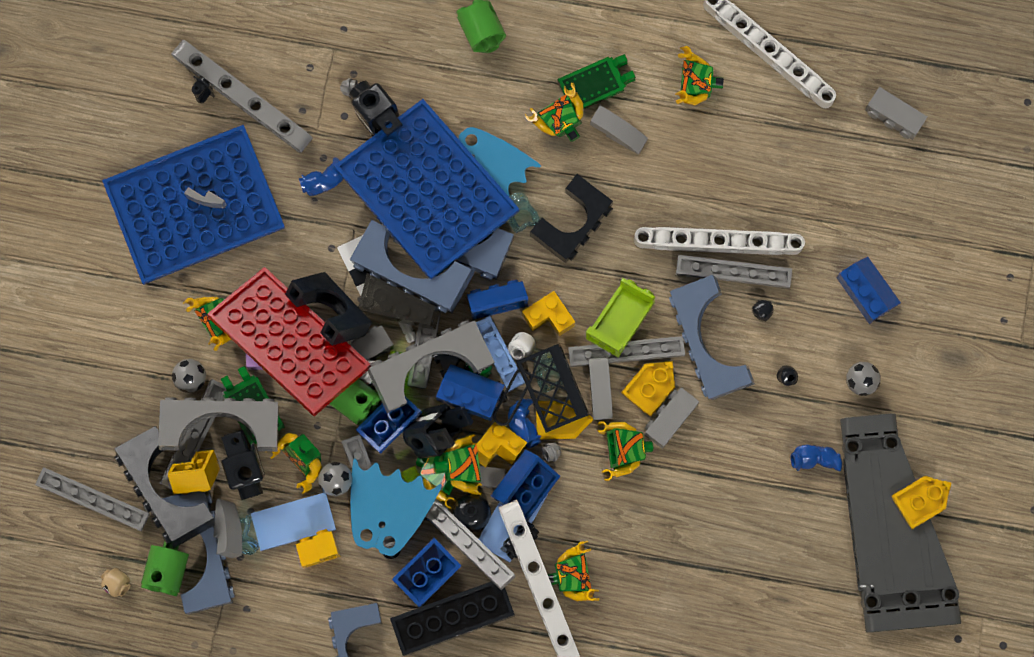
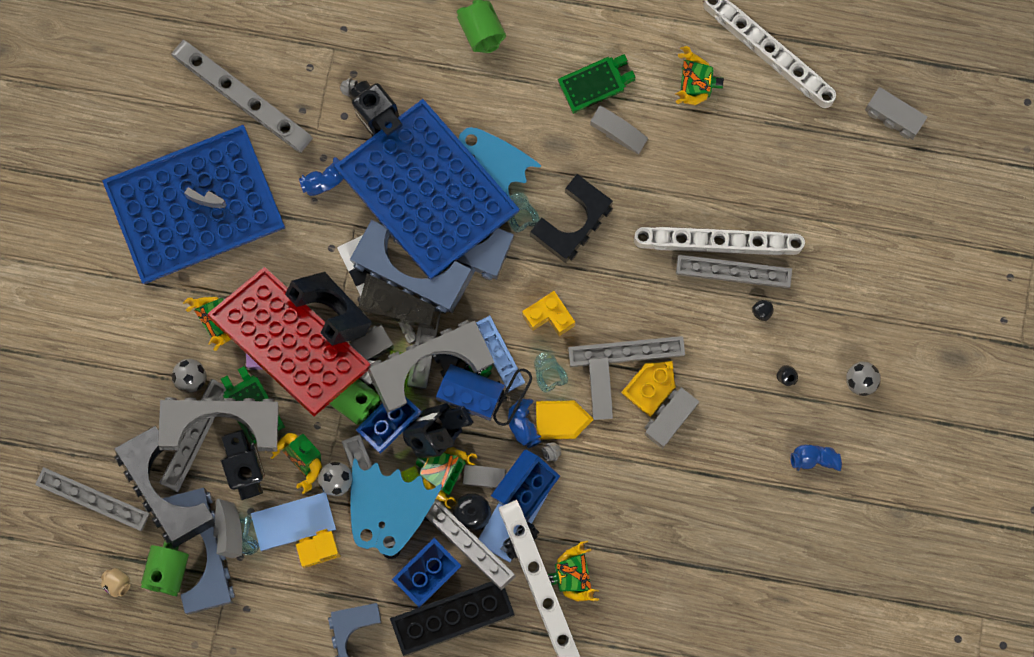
yellow brick [167,450,220,494] -> none
black hinge [191,76,215,103] -> none
torso [433,434,482,495] -> none
blue slope [467,280,528,320] -> none
yellow brick [477,422,527,468] -> none
white head [508,332,536,360] -> none
black fence [516,343,590,433] -> none
torso [525,83,583,142] -> none
lime panel [586,278,655,358] -> none
torso [597,421,654,481] -> none
sand blue arch [669,275,755,400] -> none
blue slope [837,257,901,324] -> none
dark grey panel [840,414,961,633] -> none
yellow tile [891,476,951,529] -> none

